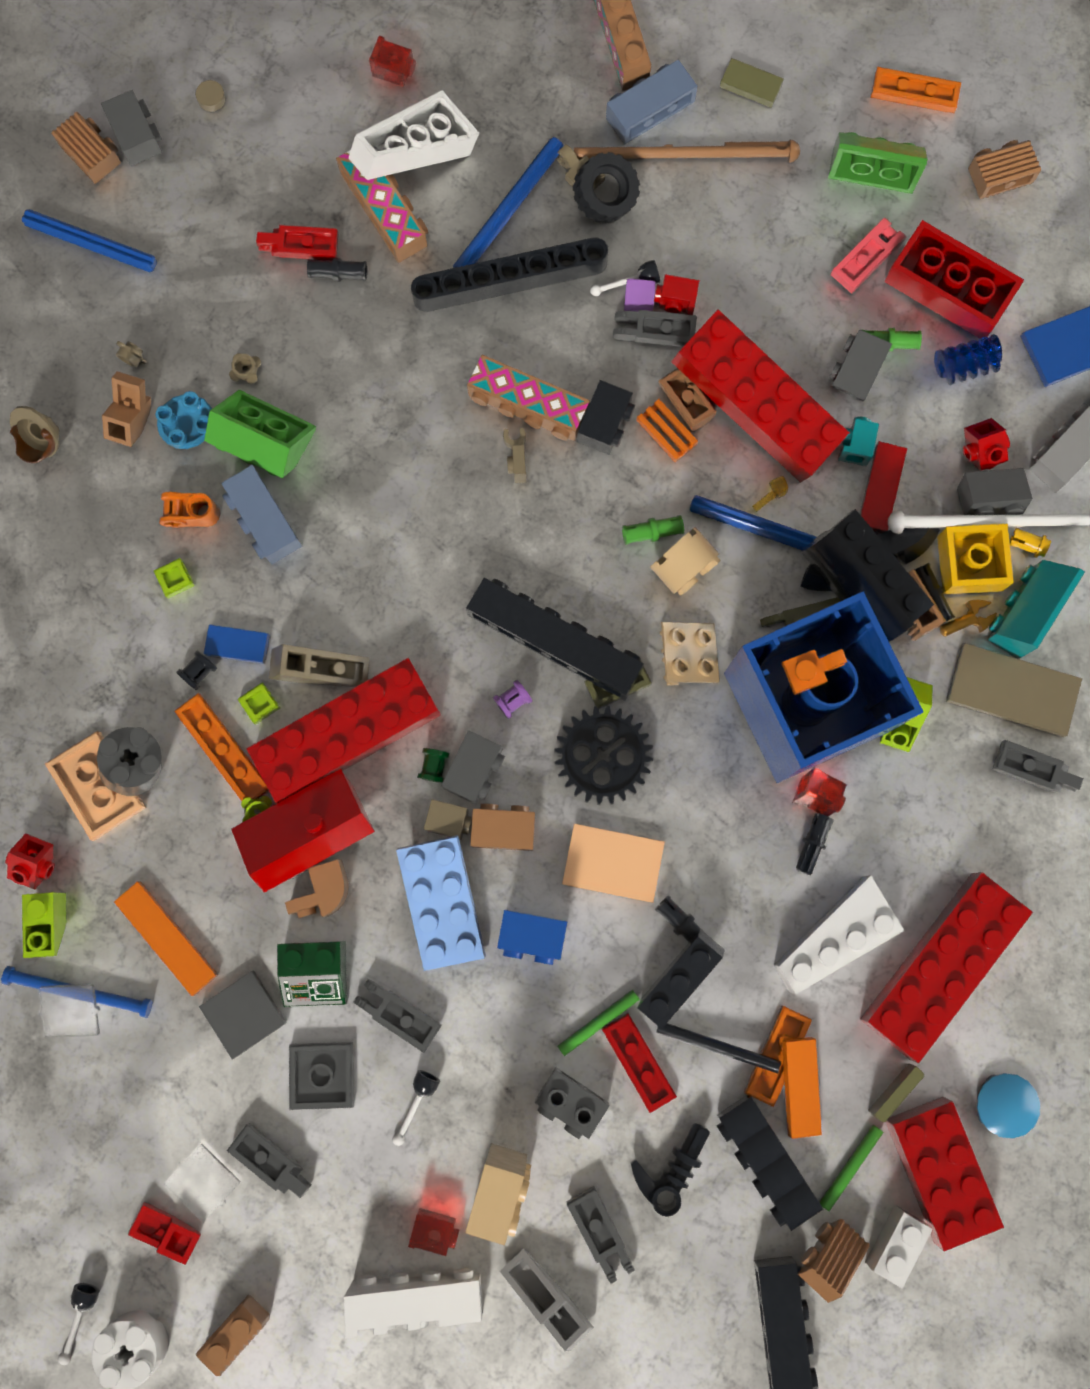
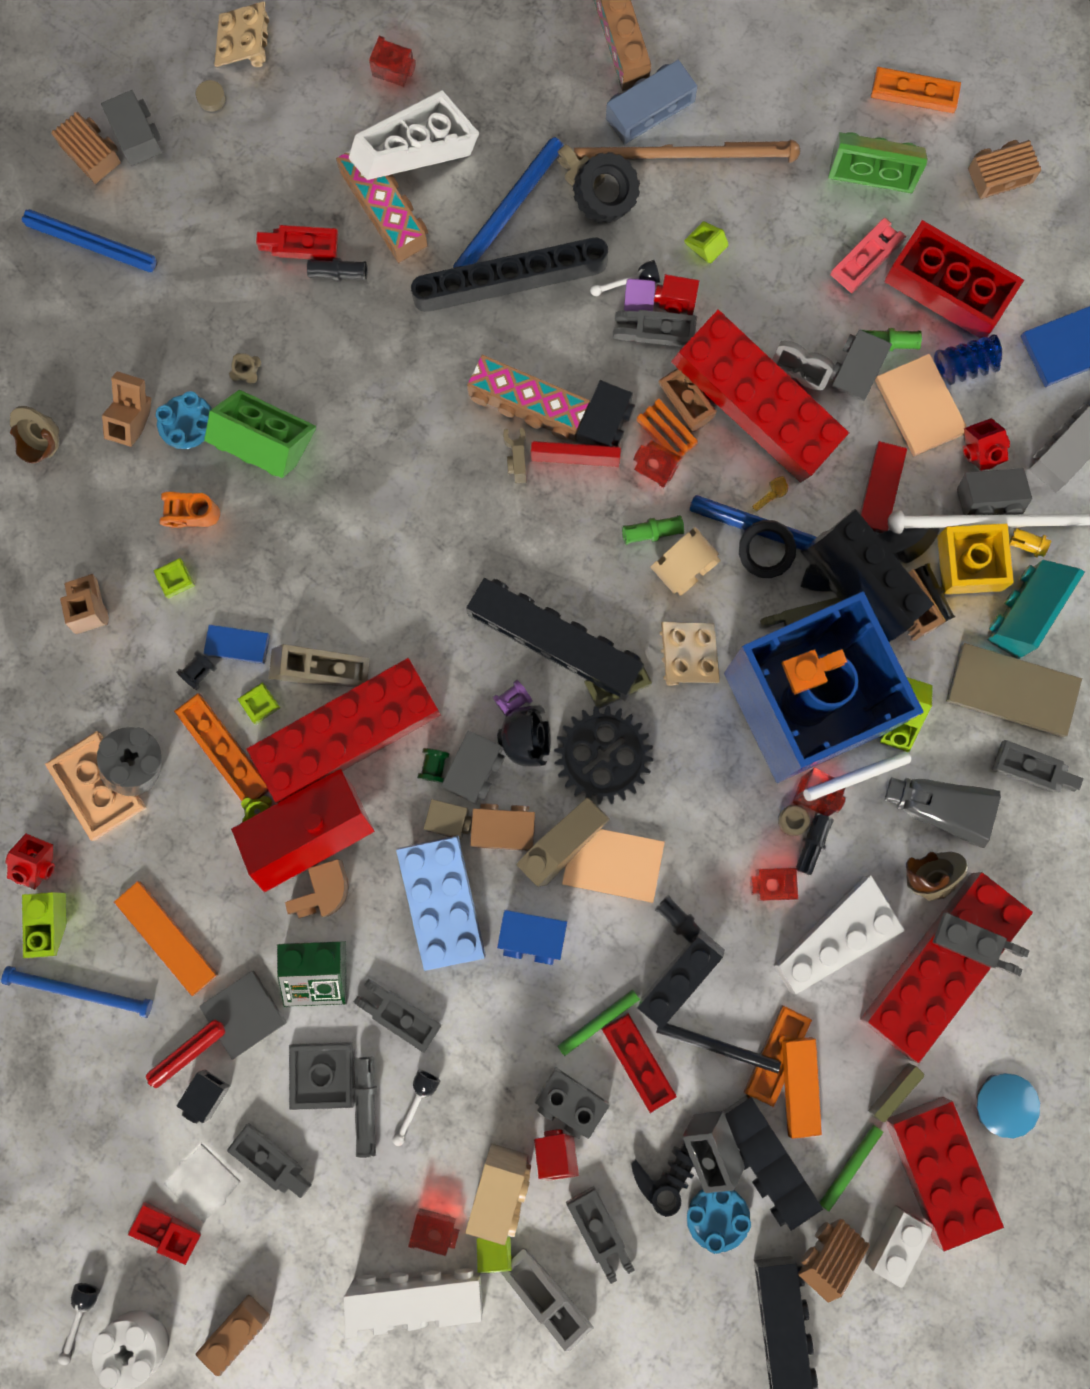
clear piece [39,984,100,1038] -> none
dark tan plate [116,341,147,368] -> none
sand blue brick [221,465,303,564] -> none
olive tile [720,58,784,108] -> none
teal brick [838,416,879,466] -> none
pearl gold bar [939,600,997,637] -> none
none -> medium nougat brick [60,574,109,635]
none -> red axle [145,1019,226,1088]
none -> black brick [176,1069,231,1124]
none -> tan hinge [214,1,269,67]
none -> dark grey pin [352,1057,377,1158]
none -> lime tile [476,1236,512,1274]
none -> black cylinder [497,705,551,767]
none -> dark tan slope [516,797,610,887]
none -> red tile [531,441,621,467]
none -> red brick [534,1129,579,1181]
none -> clear red brick [633,440,683,488]
none -> dark grey brick [682,1111,745,1193]
none -> lime slope [684,221,728,264]
none -> dark azure dish [687,1190,751,1254]
none -> black tyre [739,520,797,579]
none -> clear red brick [750,868,798,901]
none -> light grey brick [772,341,835,390]
none -> dark tan tile [778,805,810,836]
none -> white bar [803,752,911,801]
none -> light nougat tile [875,354,967,457]
none -> dark grey piece [885,777,1001,848]
none -> dark tan piece [906,851,968,901]
none -> dark grey hinge [932,913,1030,977]

